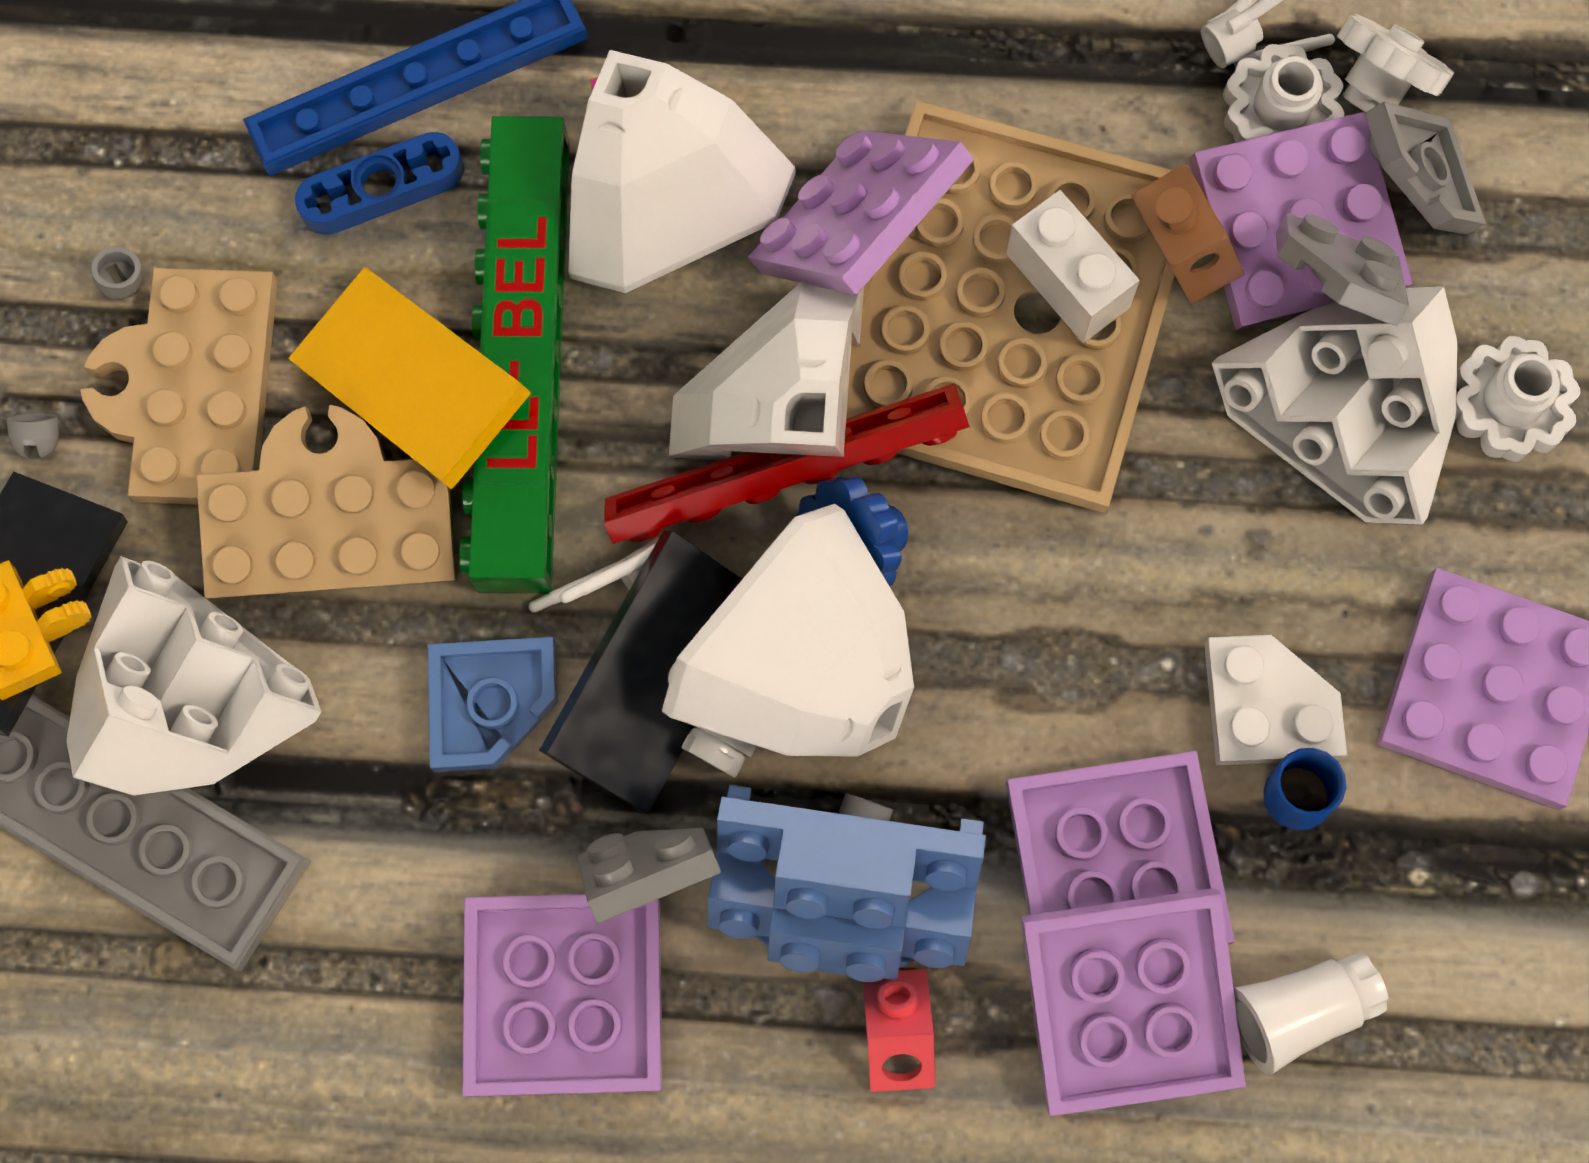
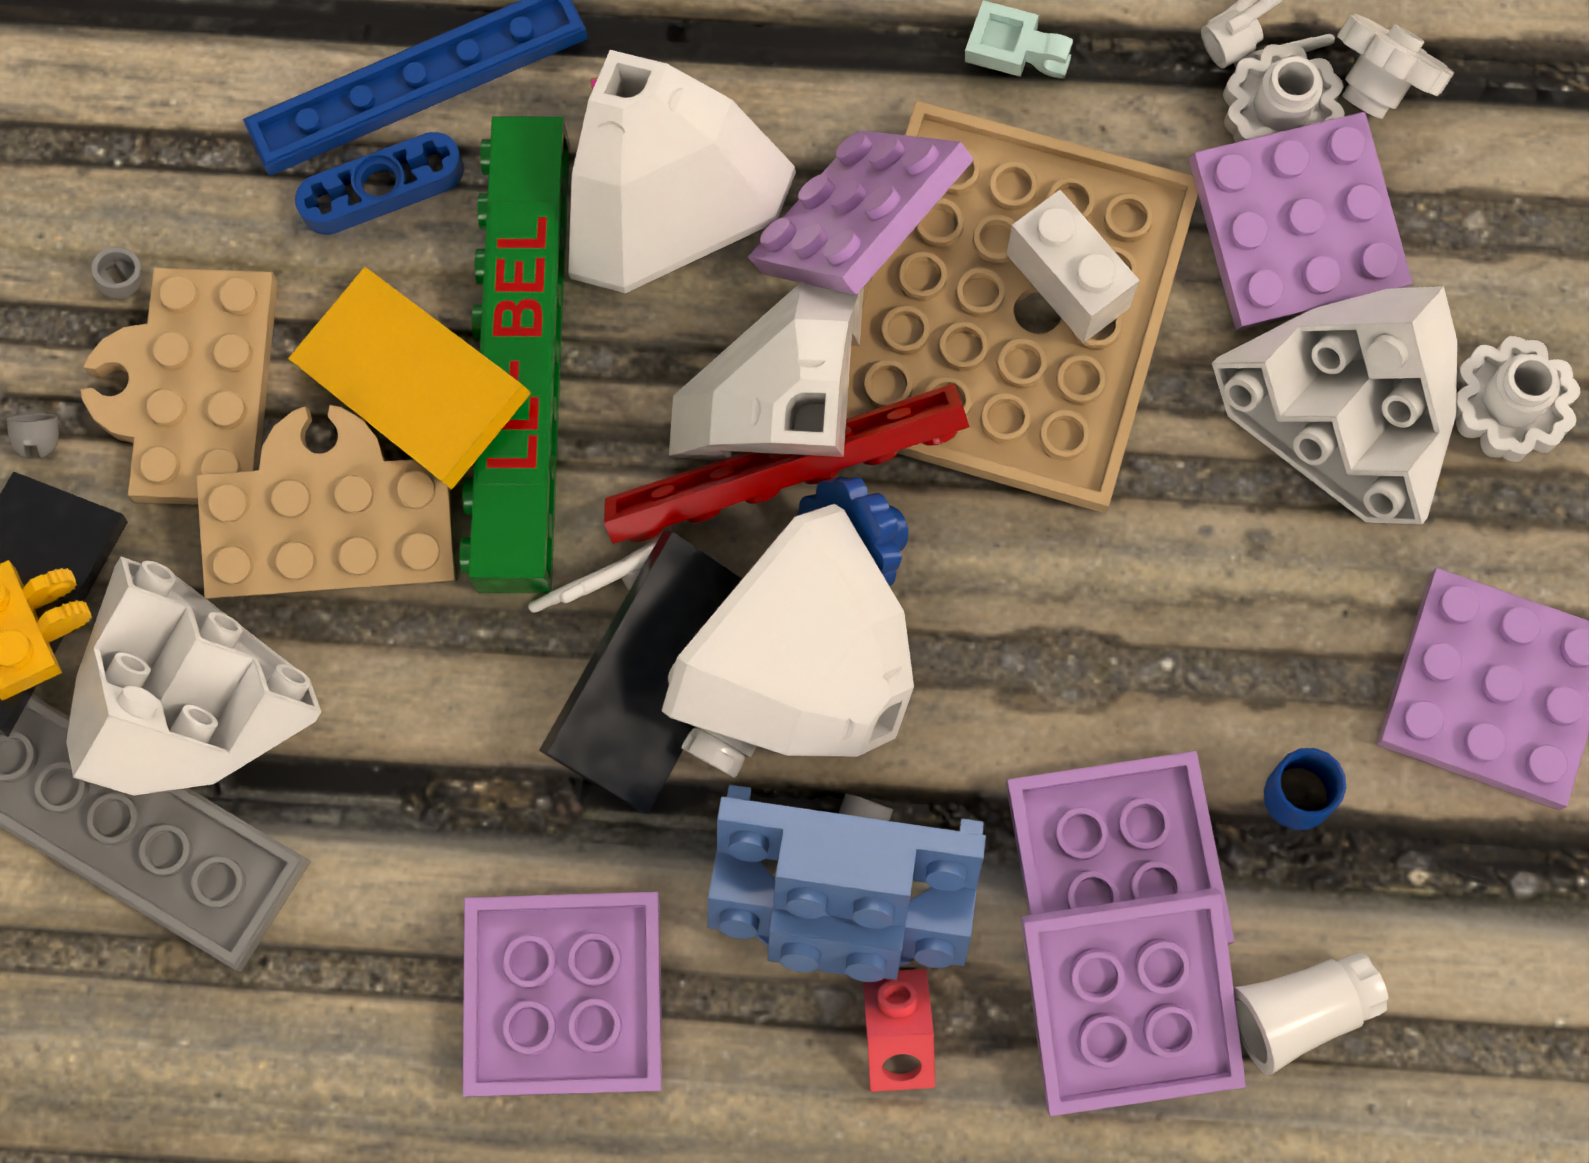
medium blue plate [428,637,558,772] -> none
light grey plate [577,828,721,924] -> none
medium nougat torso [1131,164,1245,305] -> none
white plate [1204,635,1347,766] -> none
light grey plate [1276,212,1409,327] -> none
light grey plate [1364,101,1486,235] -> none
none -> light aqua plate [965,0,1073,78]

